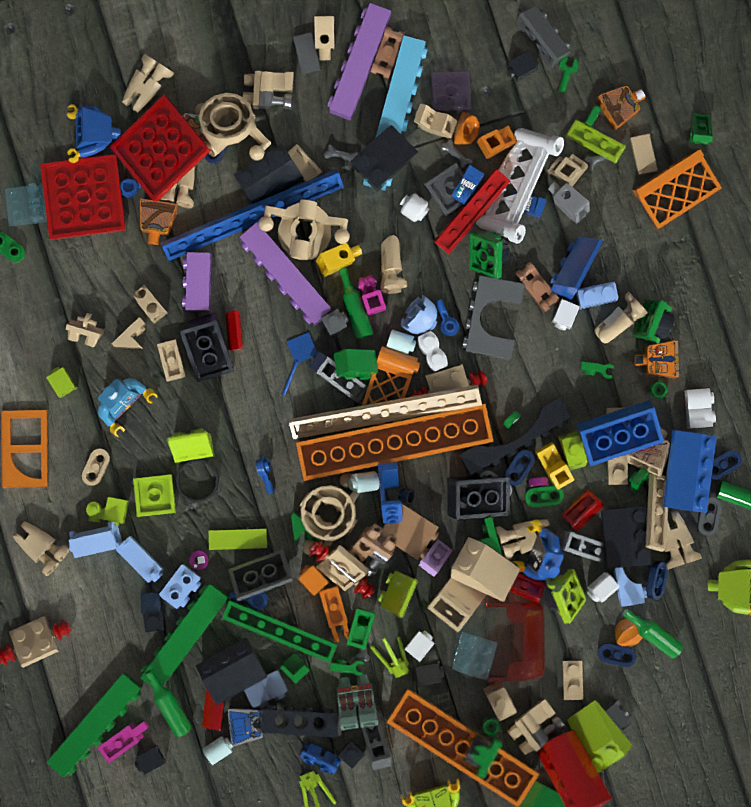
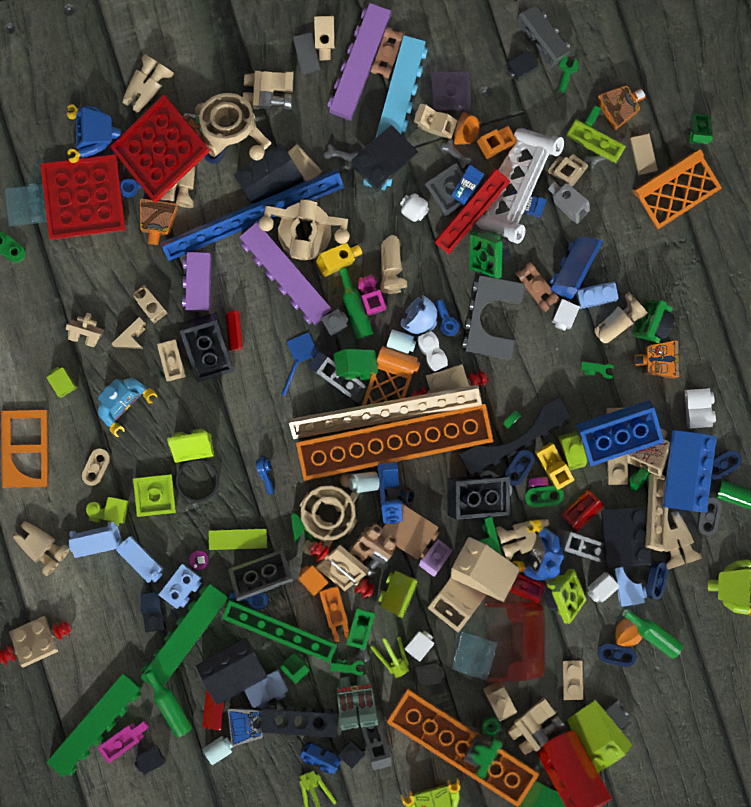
green plate [649,381,668,400] -> none

